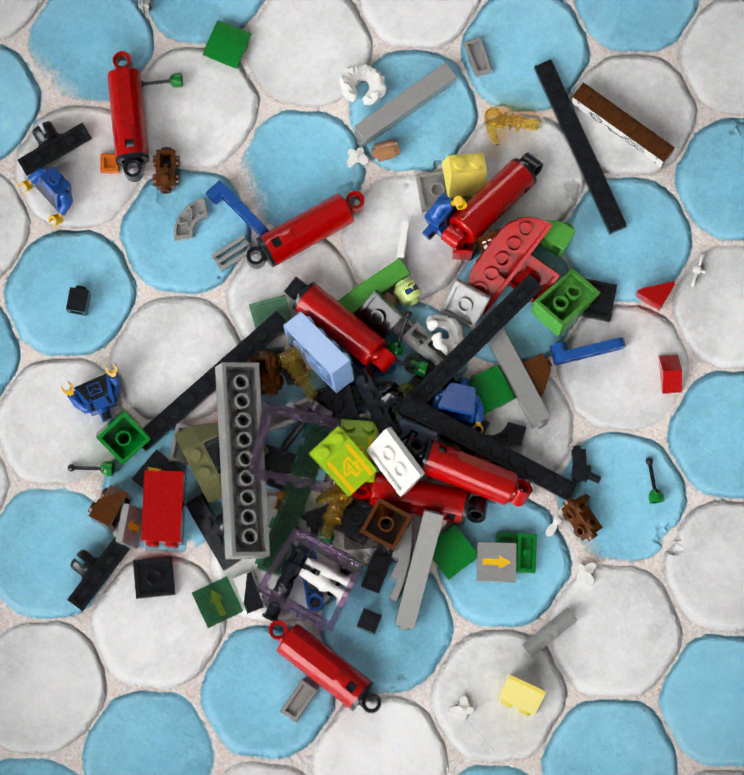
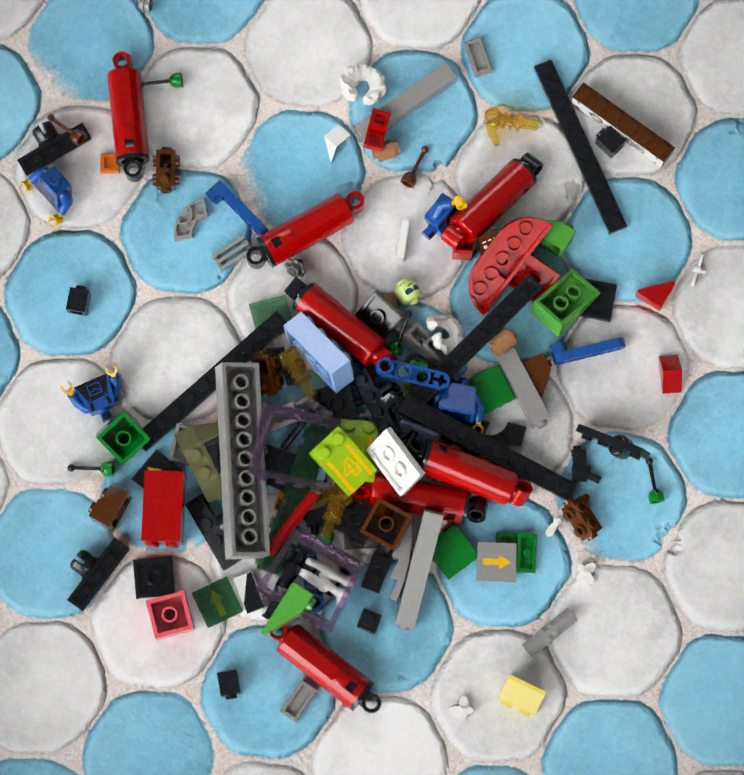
light grey tile [116,503,142,549] -> none
green slope [202,20,252,69] -> none
bright green slope [338,258,411,314] -> none
white piece [347,147,369,168] -> none
light grey tile [415,170,454,212] -> none
light grey tile [440,278,491,330] -> none
light yellow slope [442,153,487,198] -> none
none -> reddish brown hinge [47,114,87,146]
none -> coral brick [146,590,195,640]
none -> black brick [217,669,241,700]
none -> bright green slope [261,582,317,635]
none -> red axle [269,490,319,556]
none -> dark grey plant [285,258,306,278]
none -> white sticker [324,124,351,162]
none -> red slope [363,108,391,152]
none -> blue beam [375,357,450,390]
none -> reddish brown hinge [400,146,429,188]
none -> medium nougat brick [489,329,518,357]
none -> black plate [576,424,651,461]
none -> black brick [595,126,626,159]

